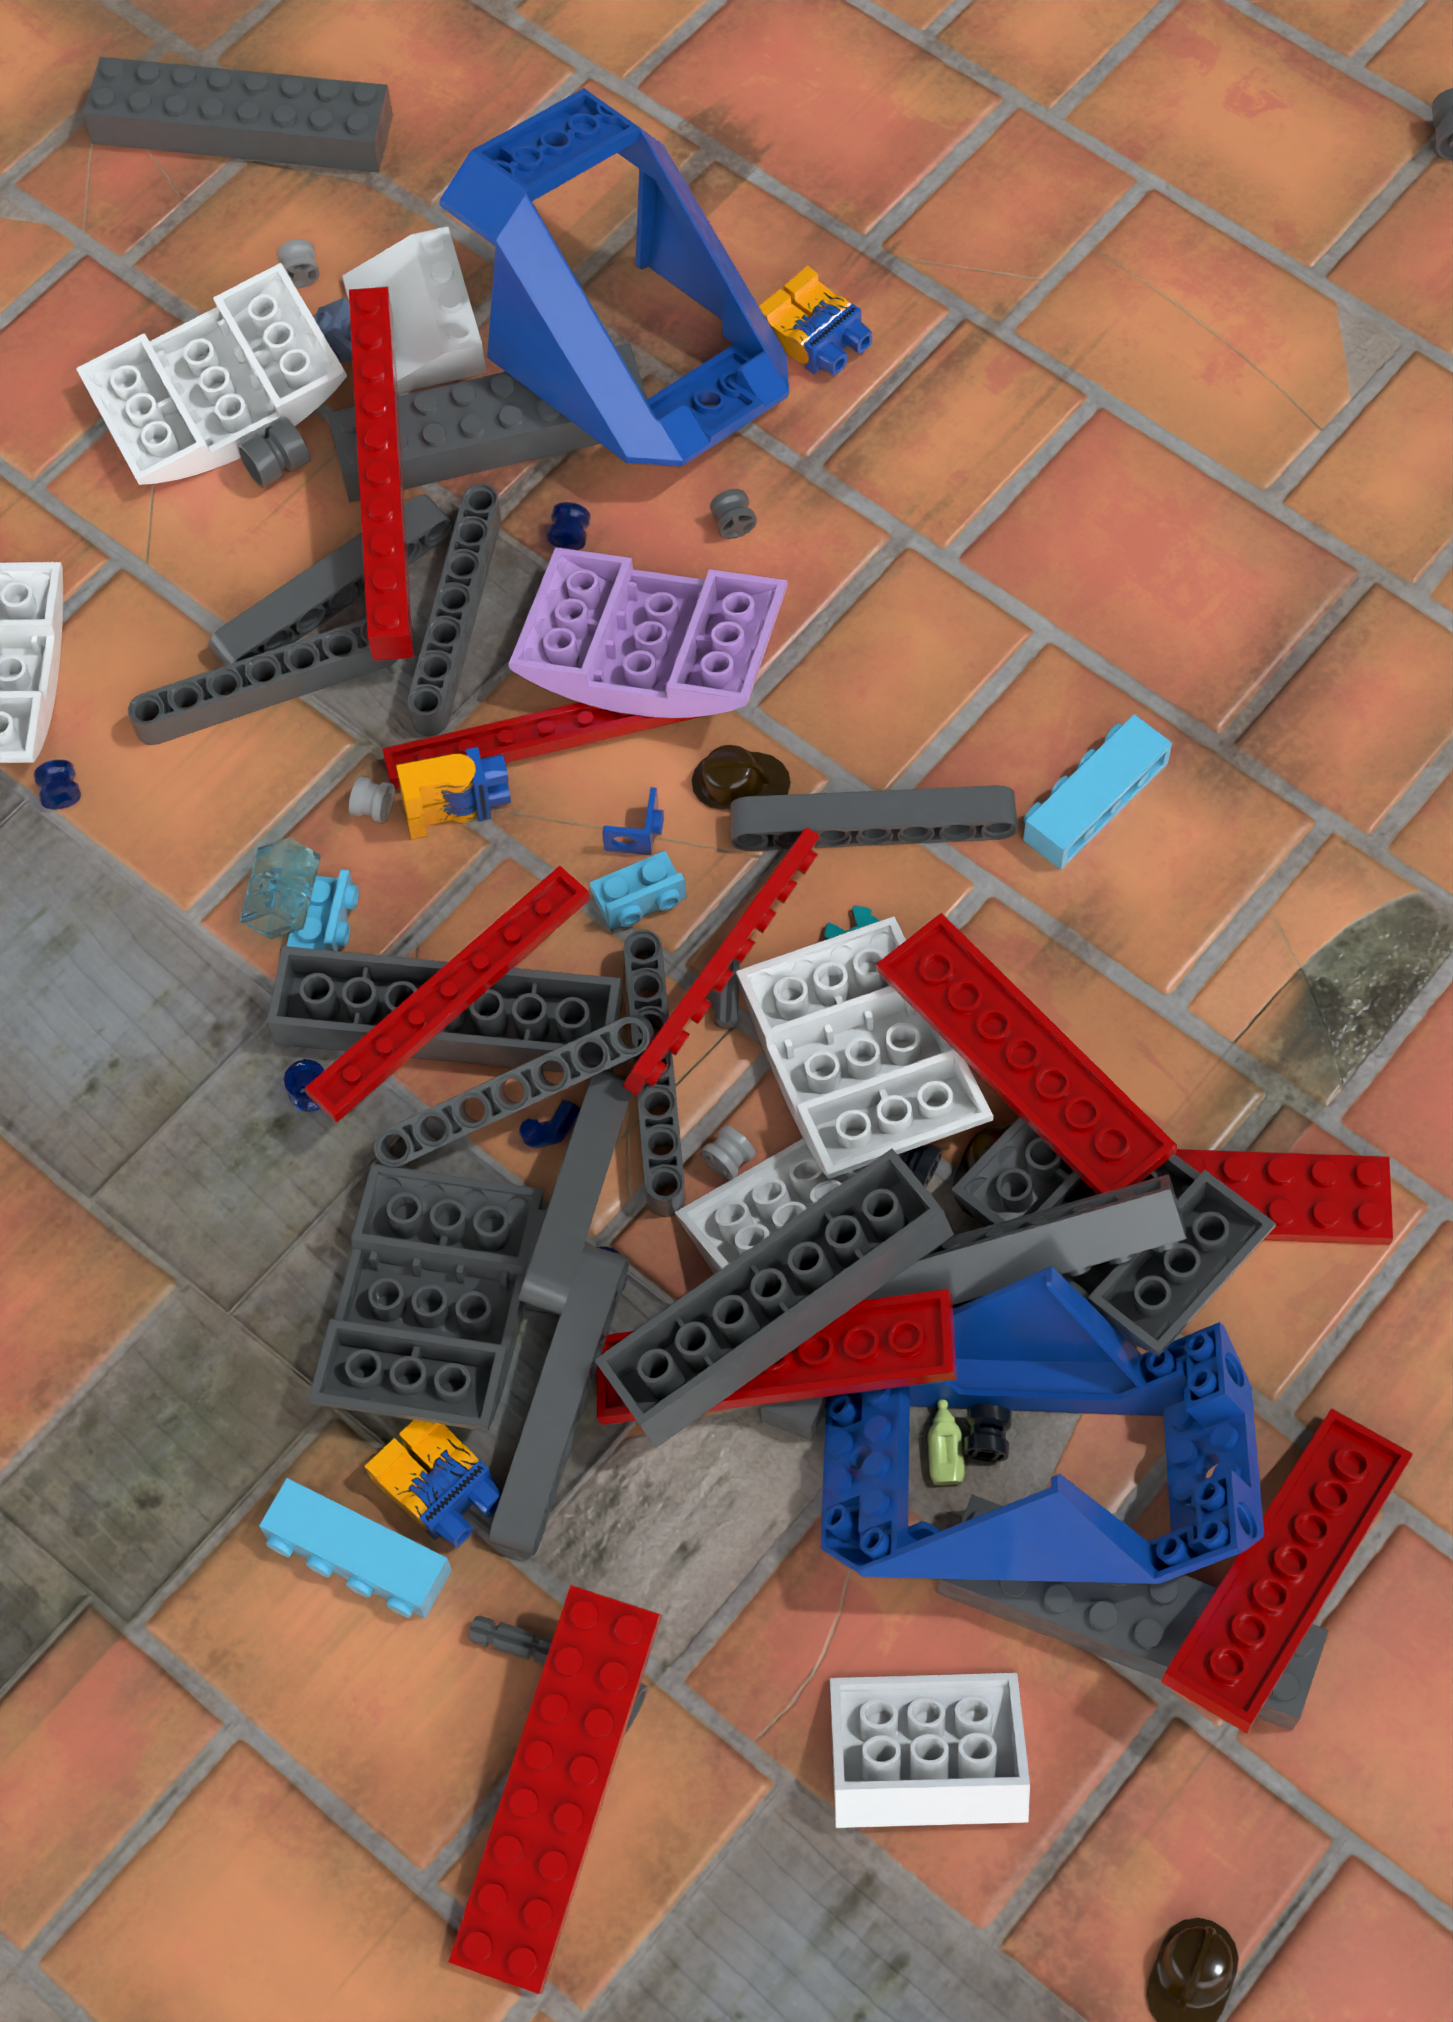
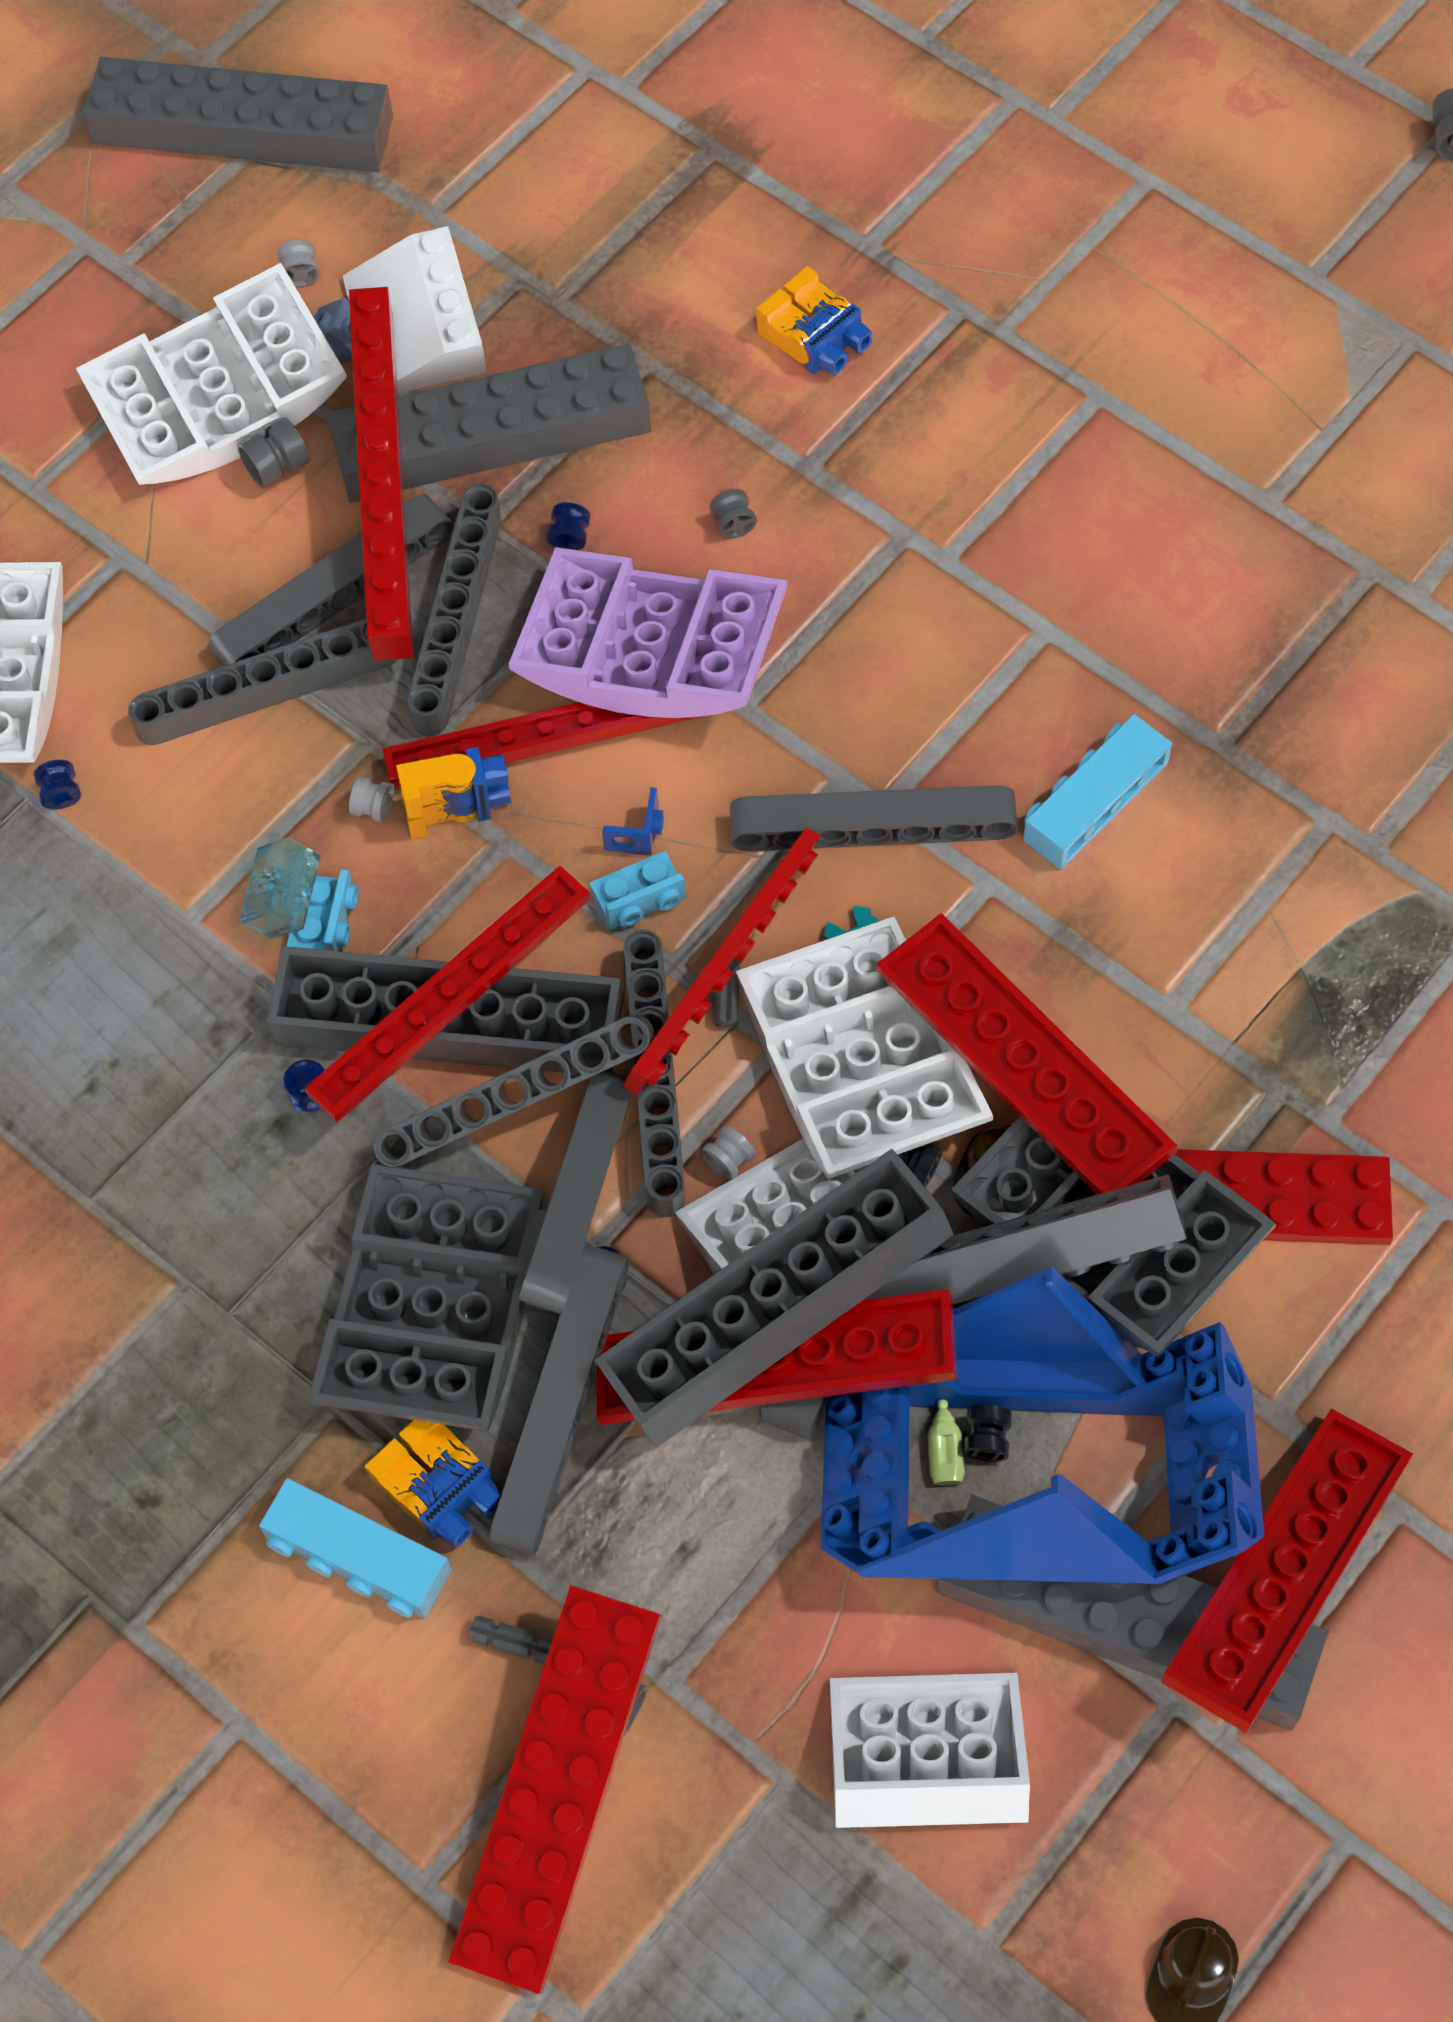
blue piece [439,88,789,466] -> none
clear blue arm [519,1100,580,1149] -> none
dark brown piece [692,745,791,809] -> none

